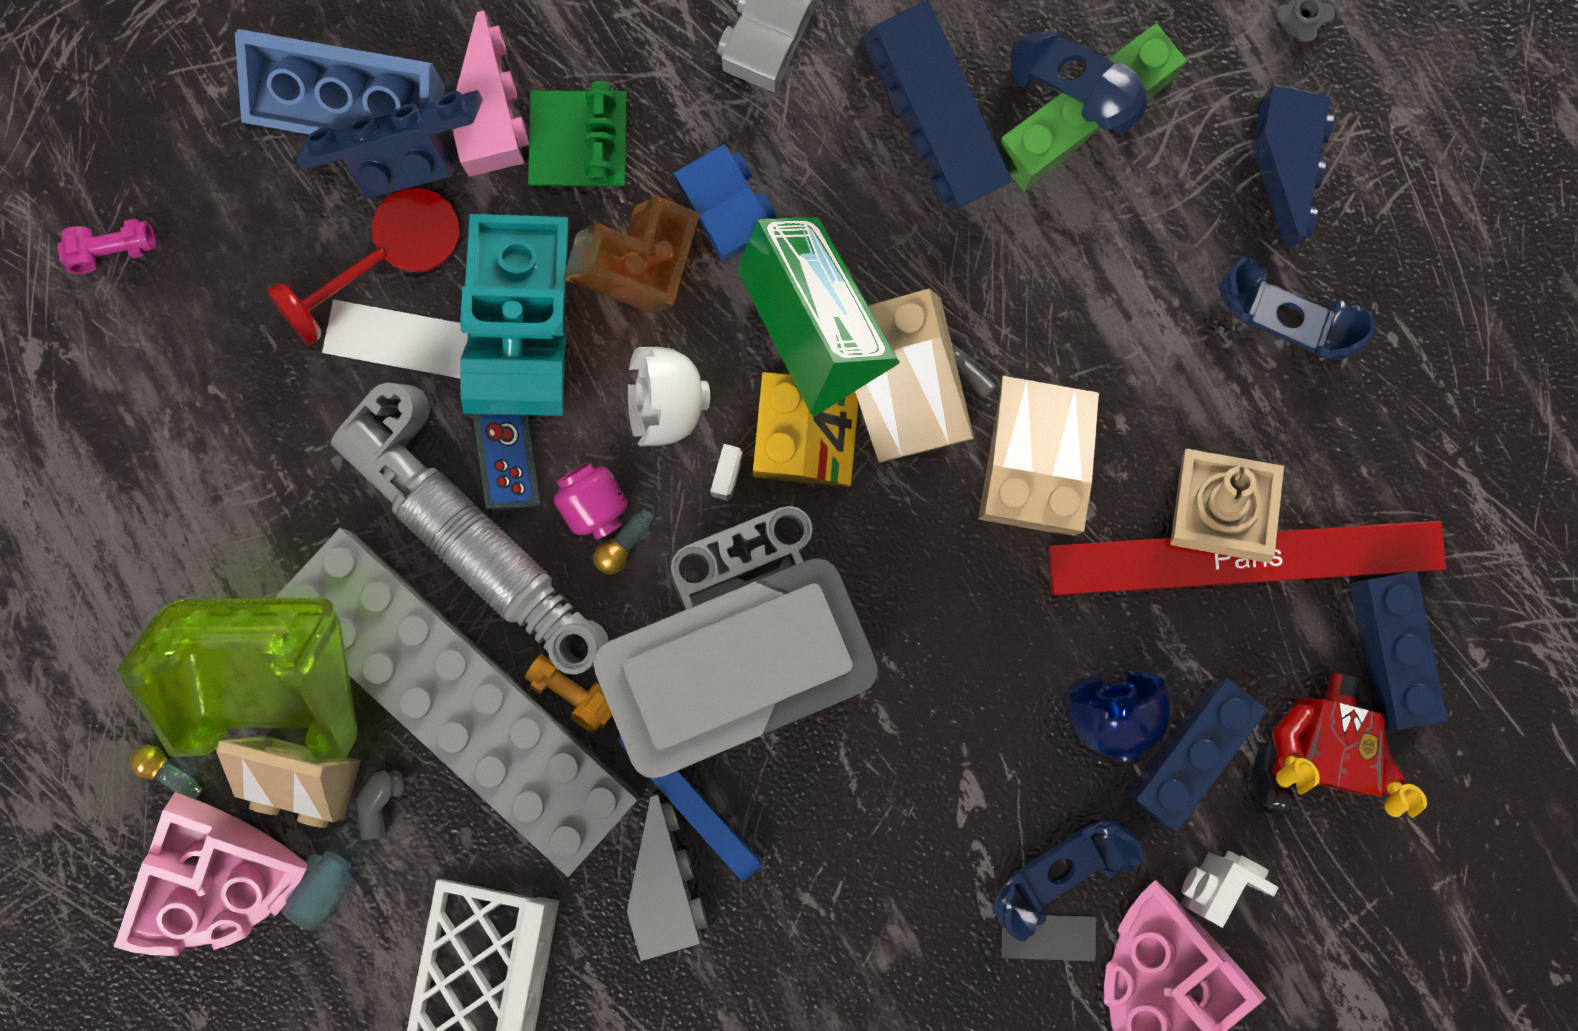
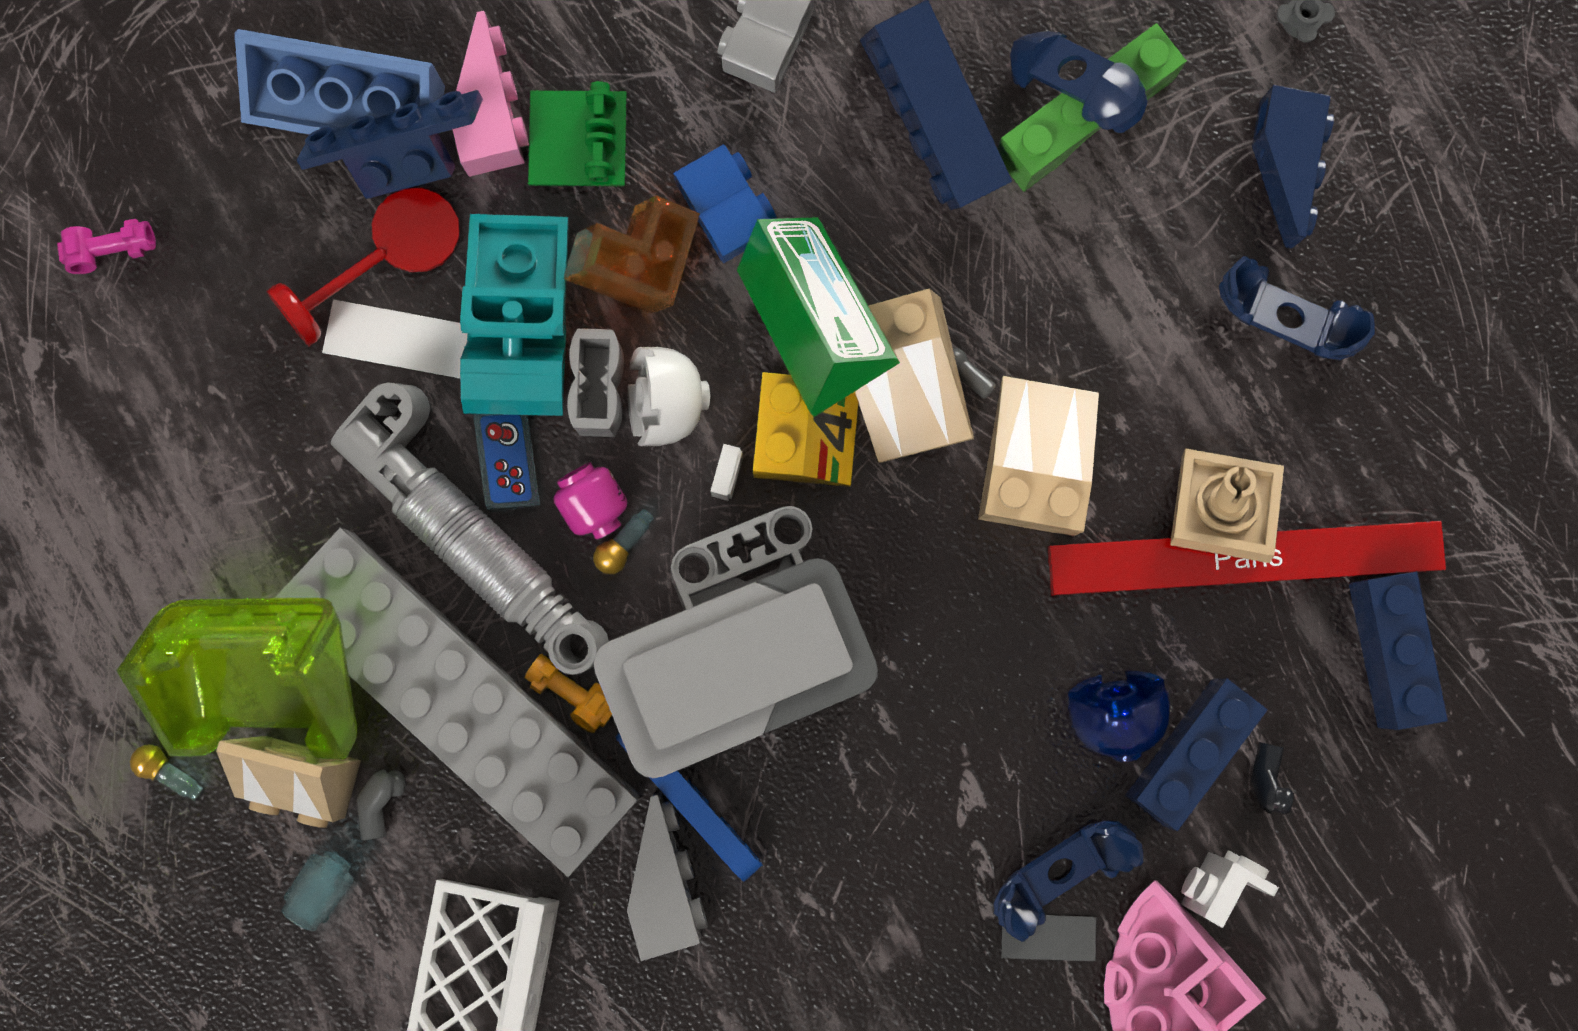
bright pink brick [114,792,308,956] -> none
red torso [1271,674,1427,818] -> none
none -> light grey brick [567,329,624,437]

